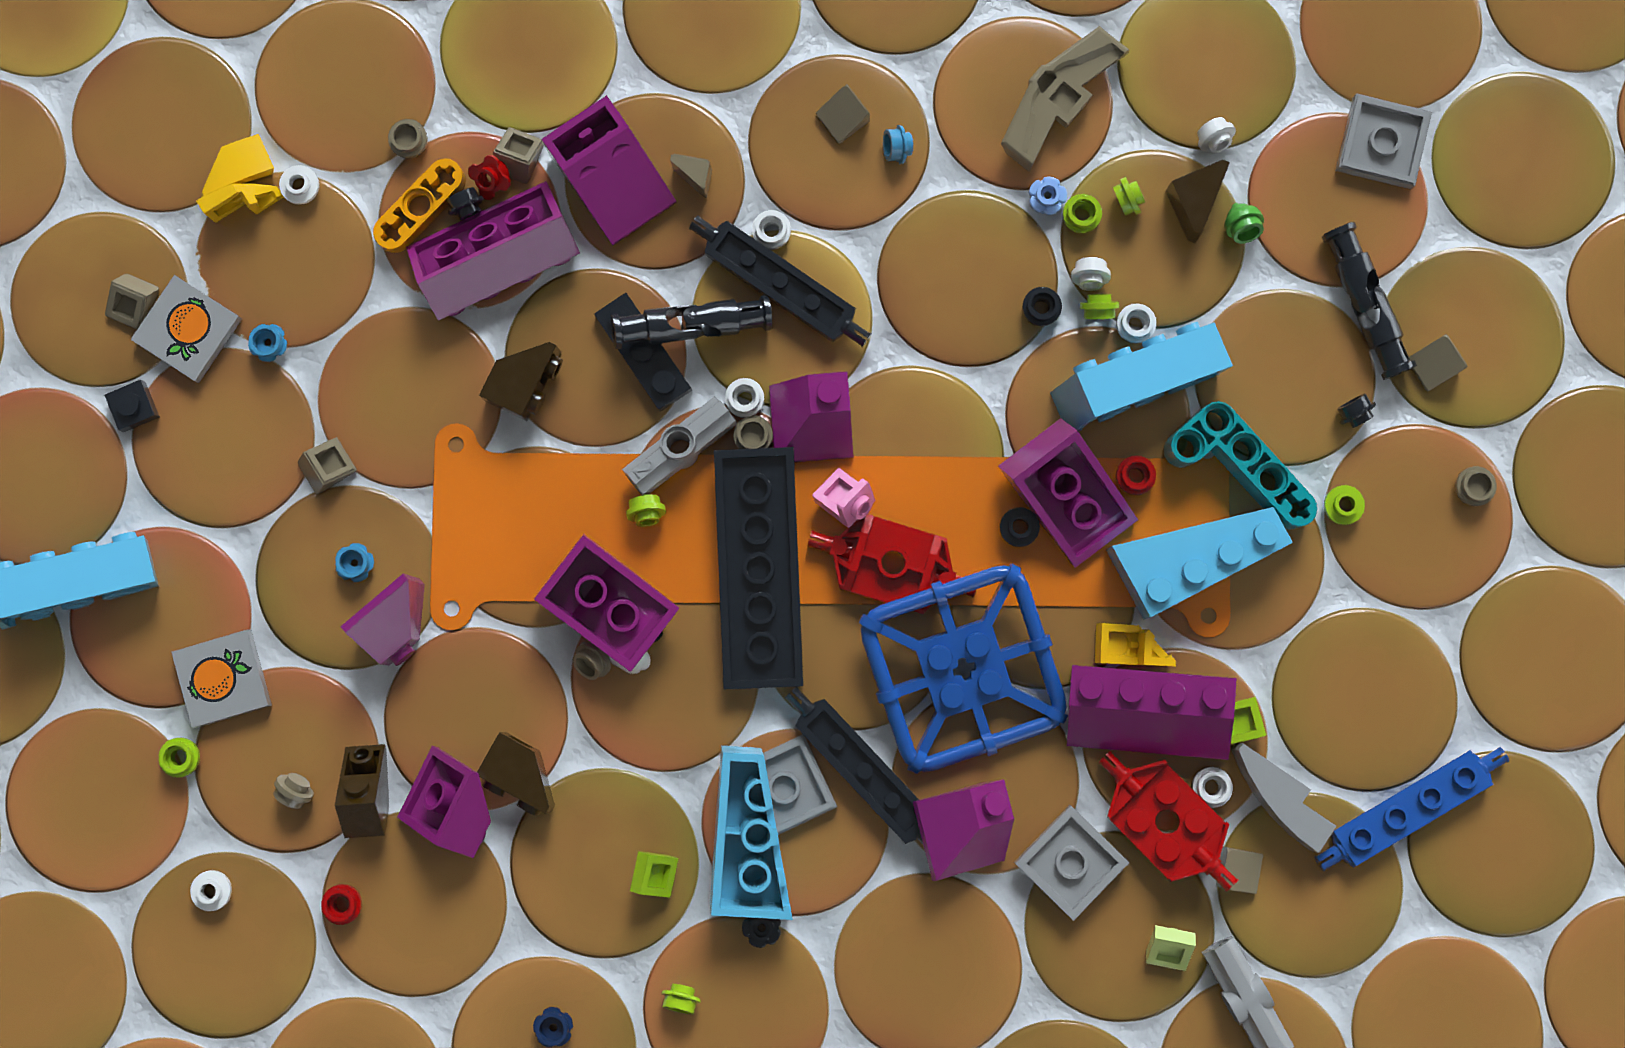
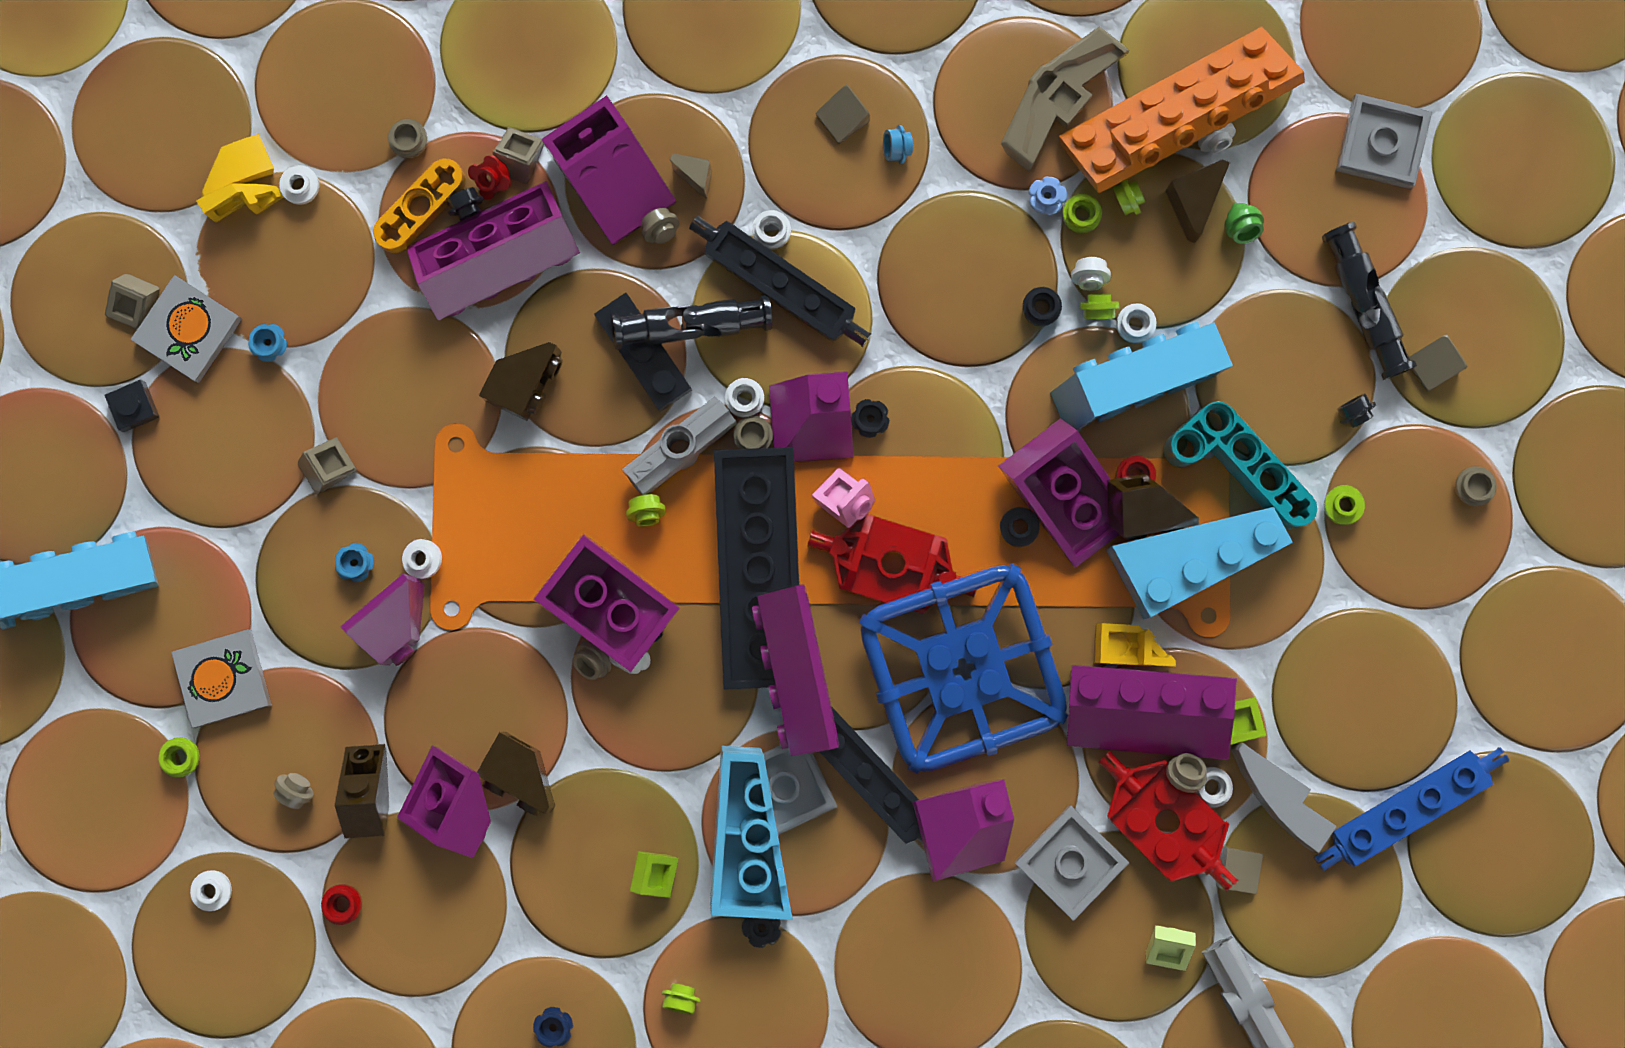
none -> white plate [402,539,442,579]
none -> dark tan plate [641,208,679,244]
none -> magenta slope [752,584,840,756]
none -> black plate [851,399,890,438]
none -> orange plate [1059,26,1305,193]
none -> dark brown slope [1107,474,1199,540]
none -> dark tan plate [1166,753,1207,793]

